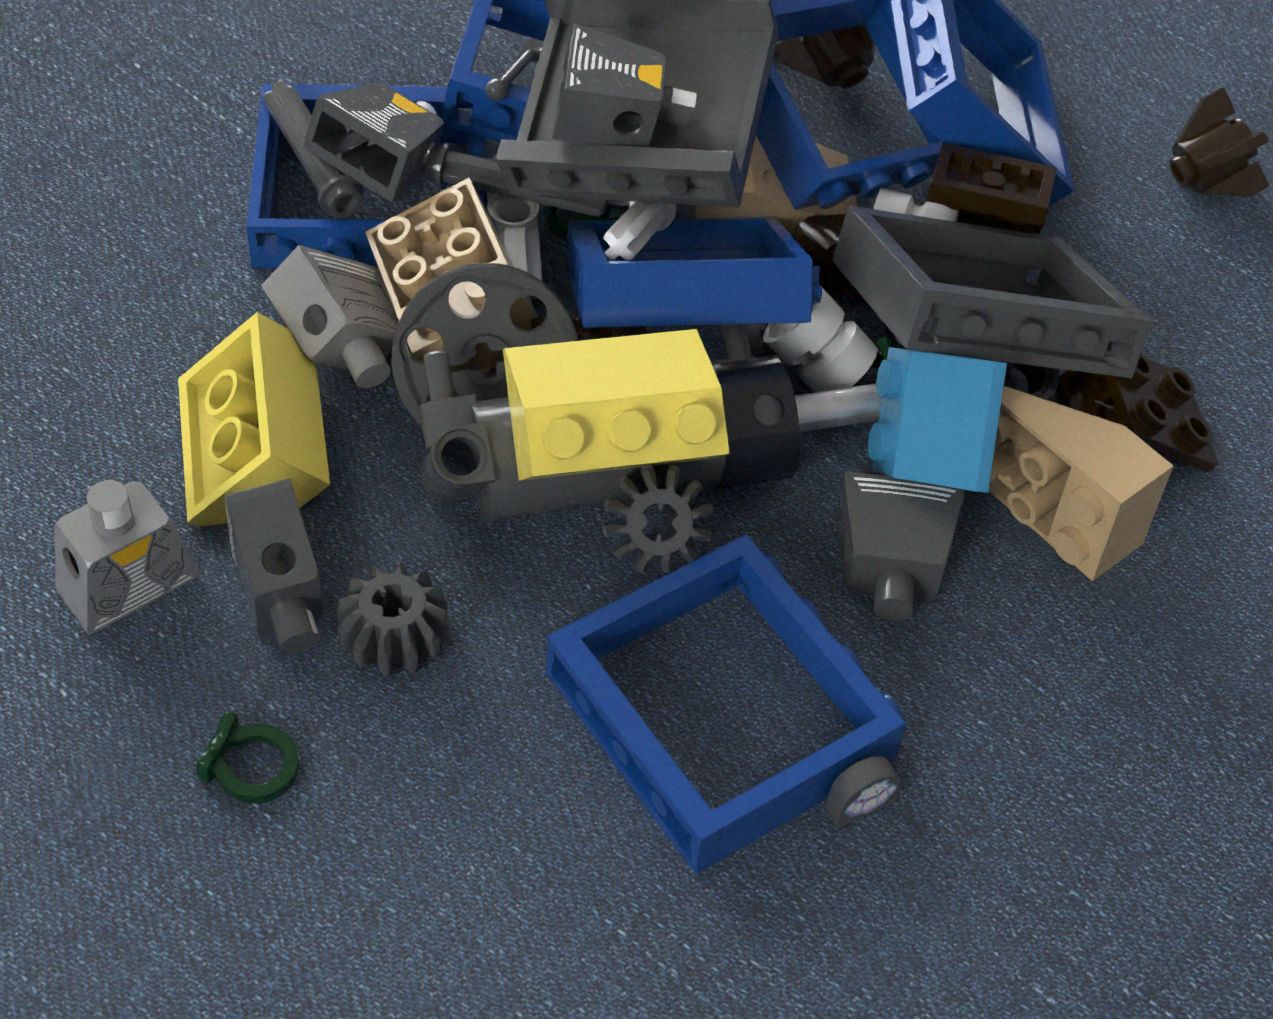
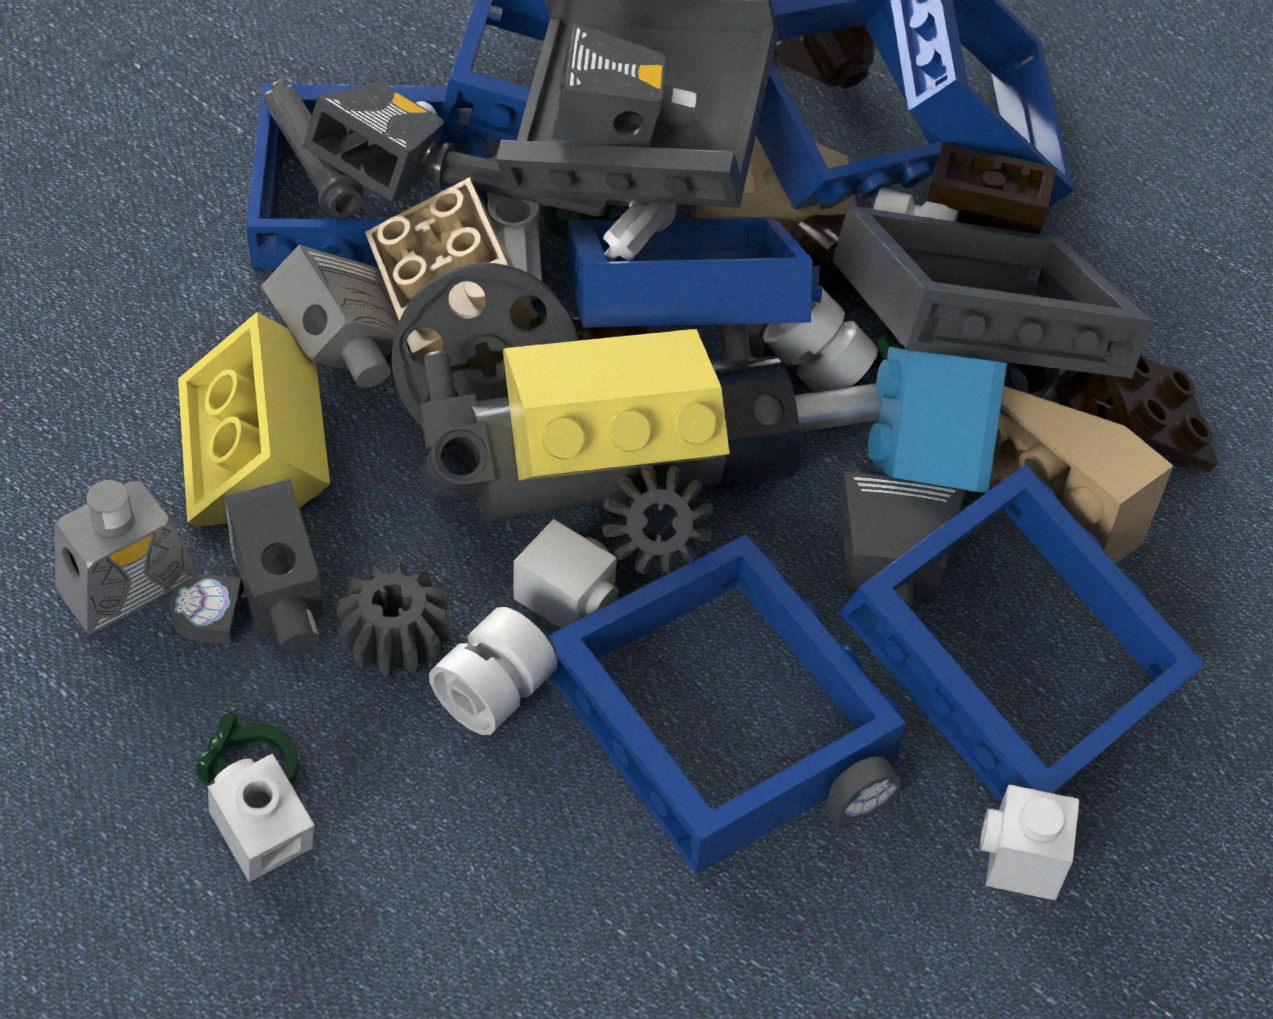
dark grey hinge [485,39,543,101] -> none
dark brown brick [1169,88,1269,197] -> none
none -> tile [169,575,243,645]
none -> white brick [208,753,315,882]
none -> white wheel [429,607,557,735]
none -> white brick [514,519,619,628]
none -> blue window [839,464,1205,803]
none -> white brick [980,784,1079,900]

